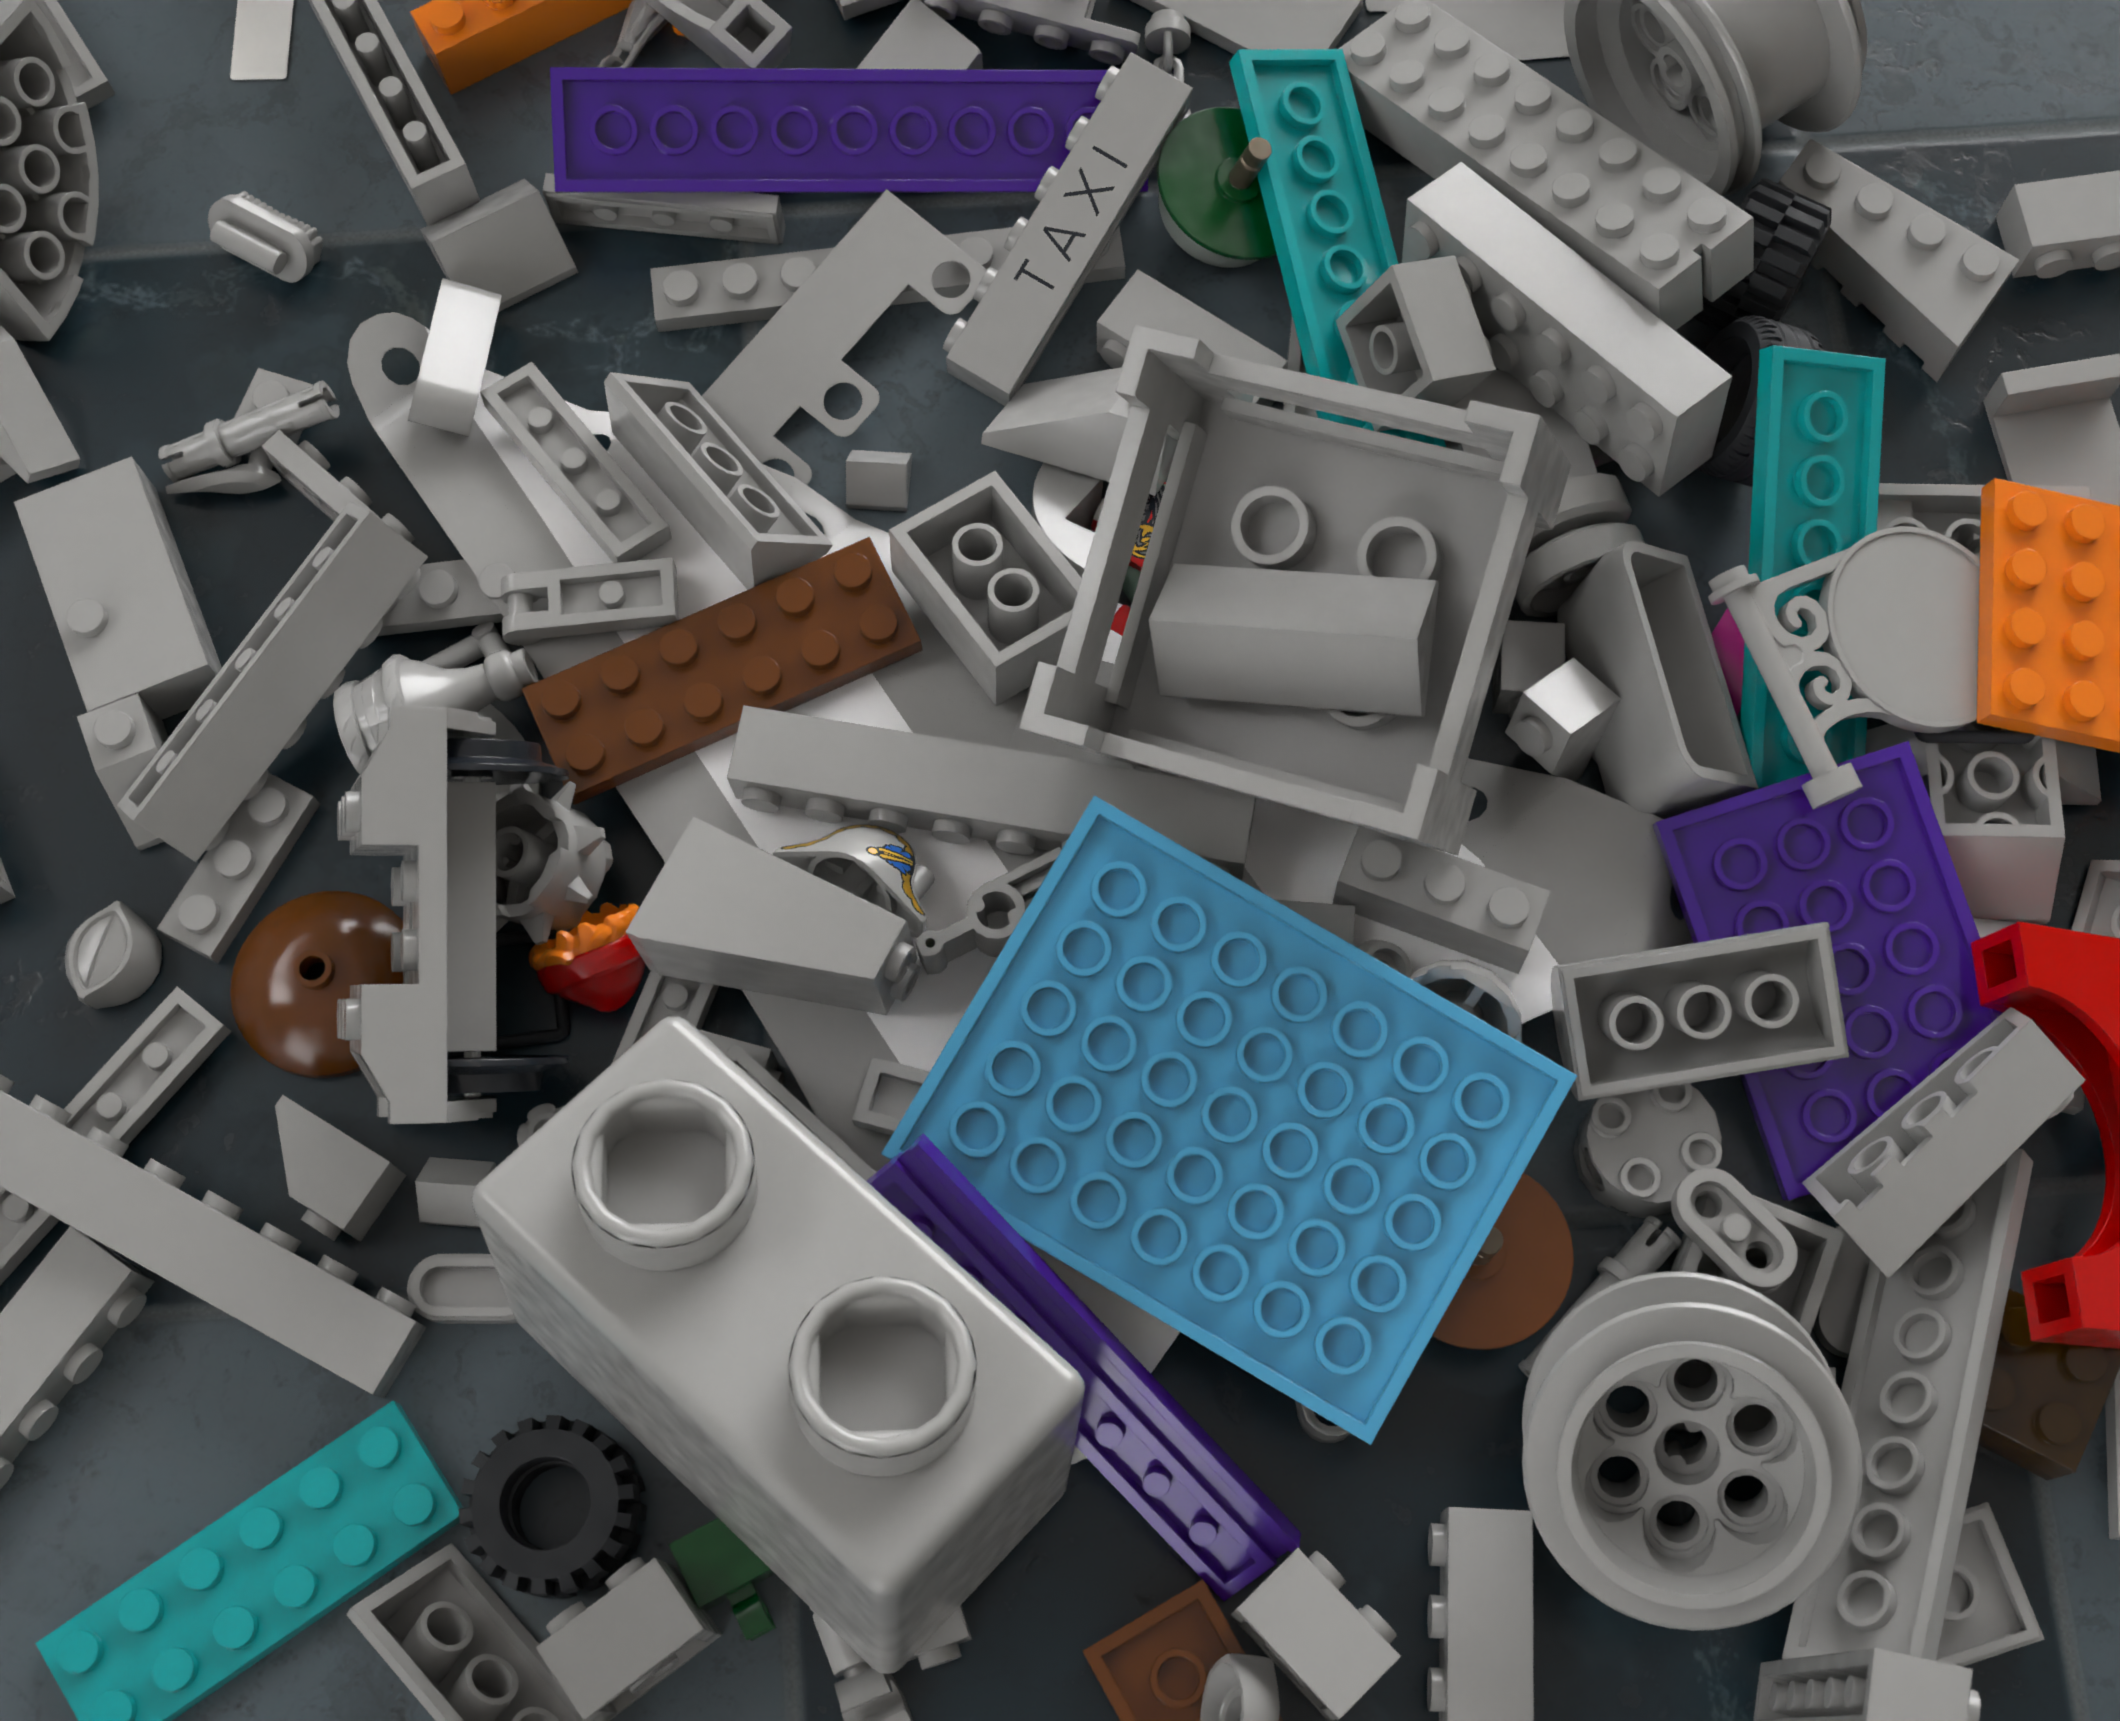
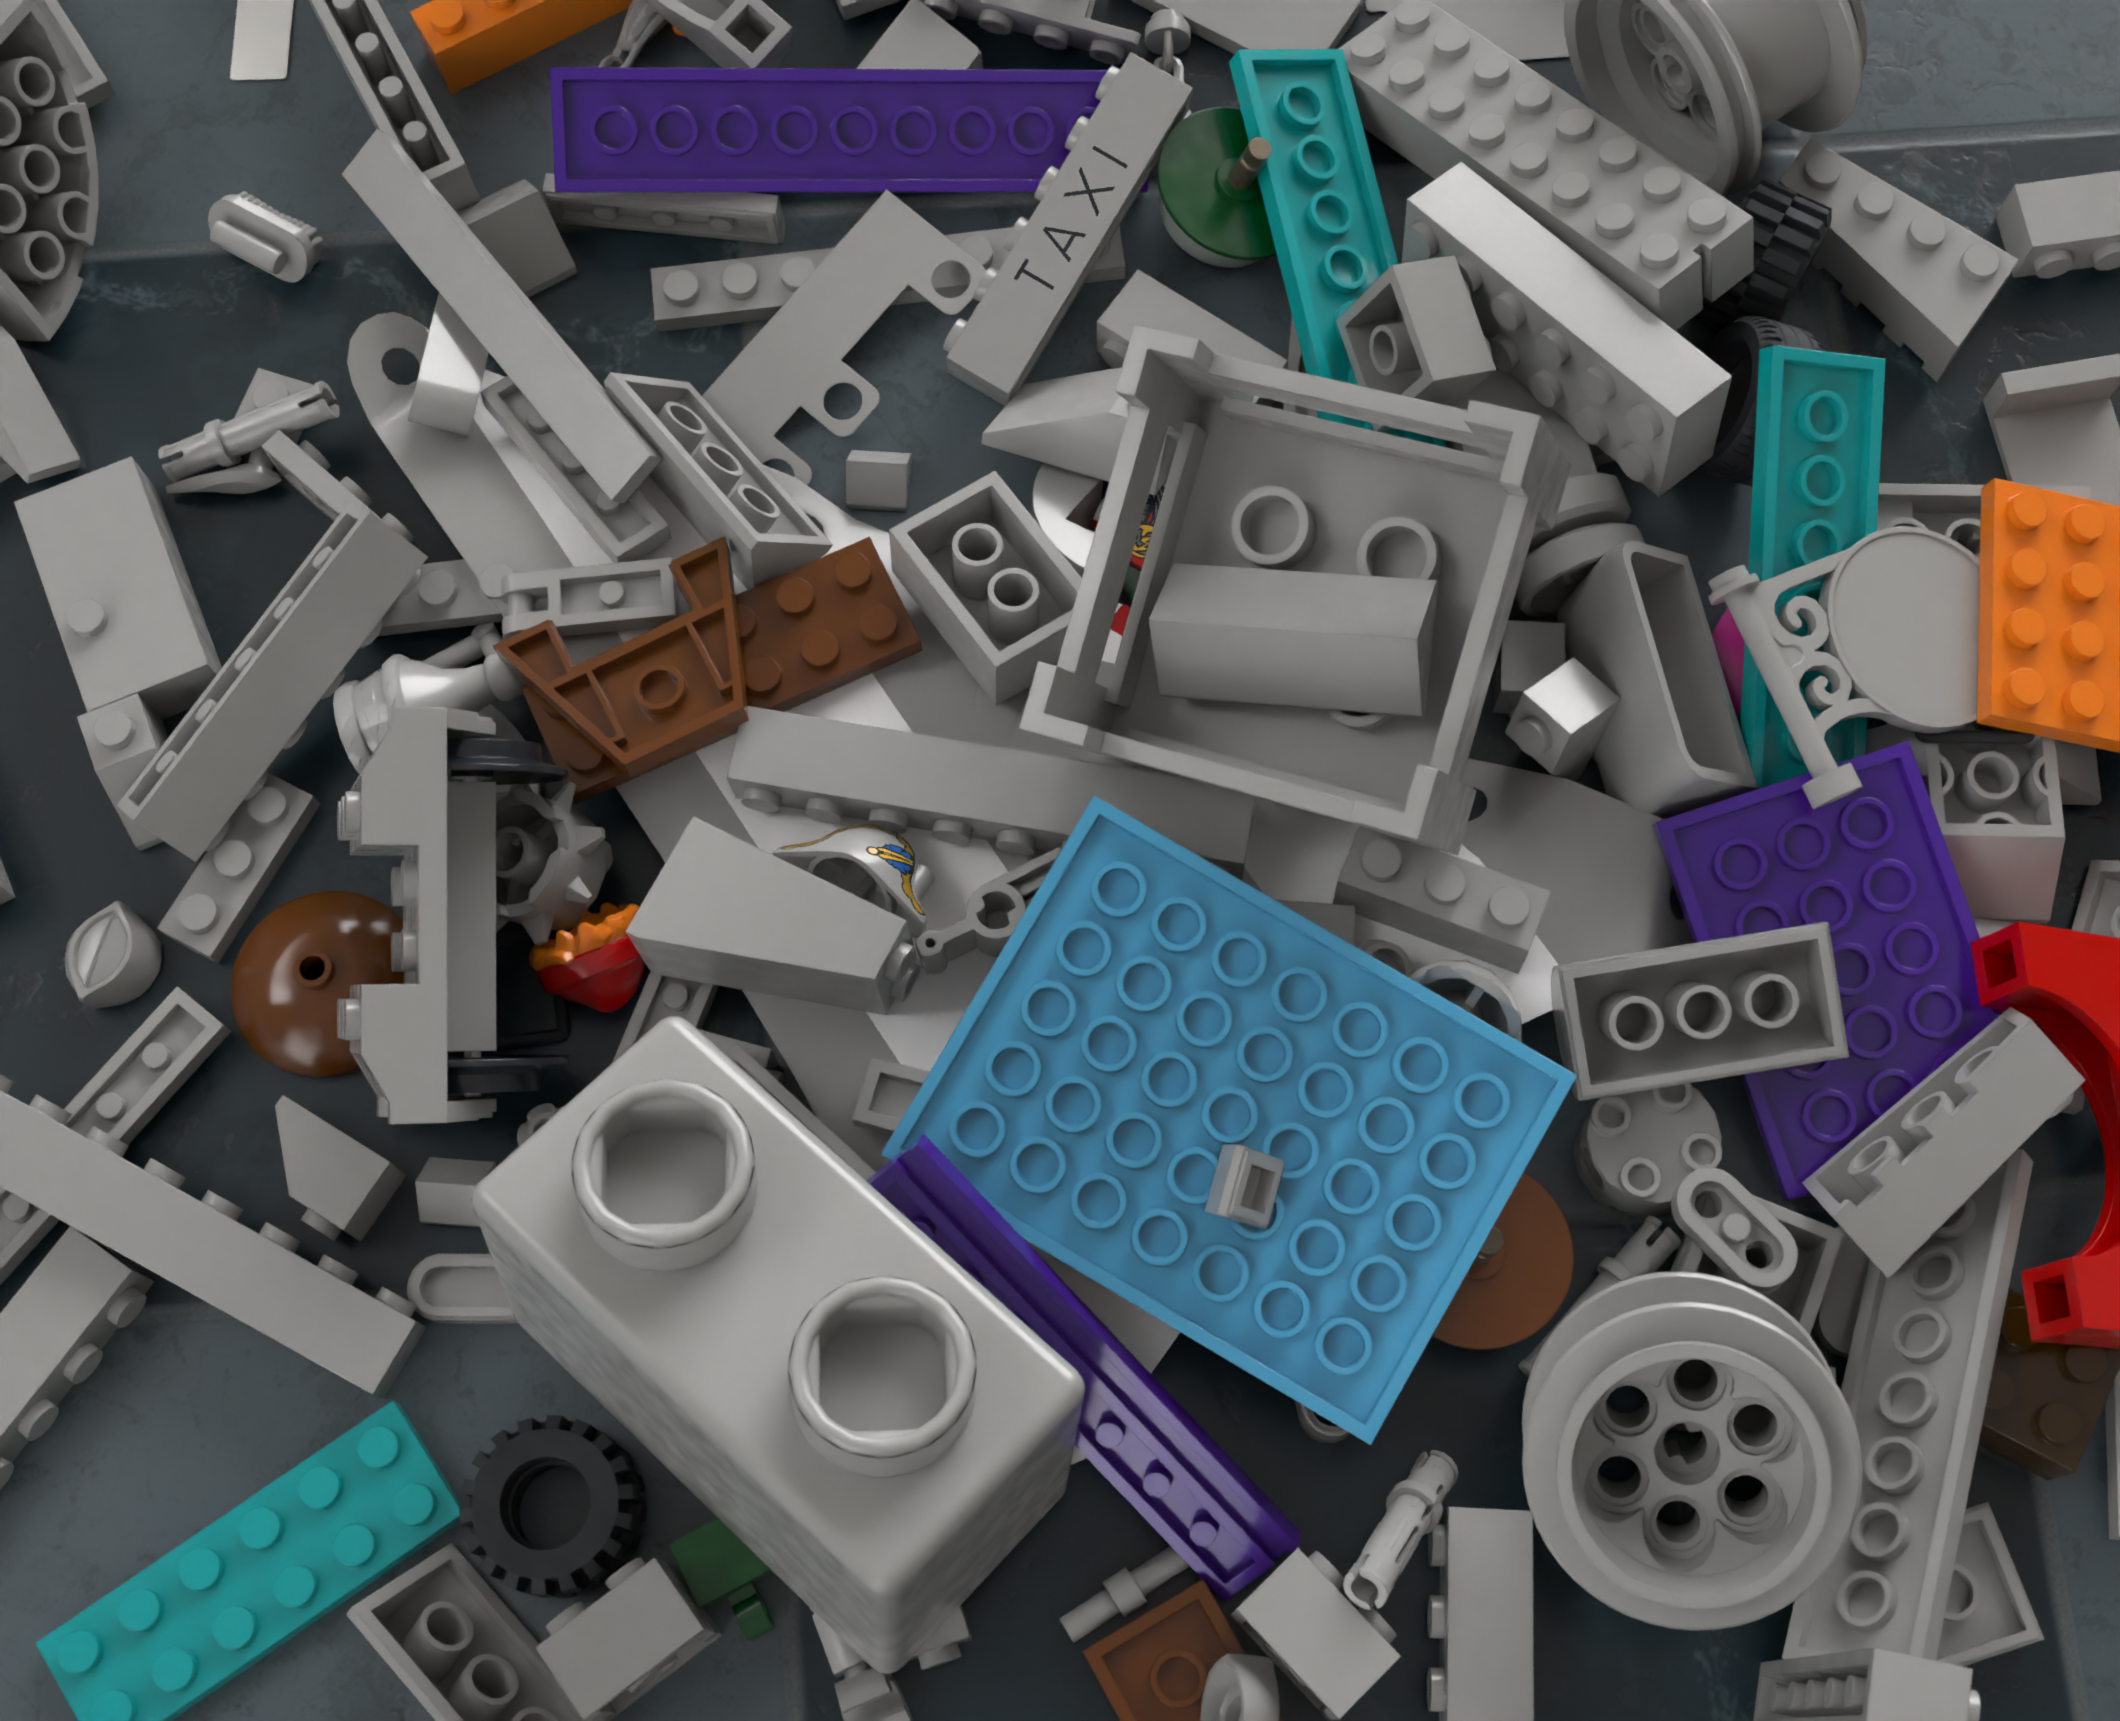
none -> light grey tile [342,129,663,504]
none -> reddish brown wing [493,536,749,778]
none -> light grey bar [1059,1546,1190,1643]
none -> light grey slope [1204,1144,1284,1229]
none -> light grey pin [1343,1450,1459,1610]

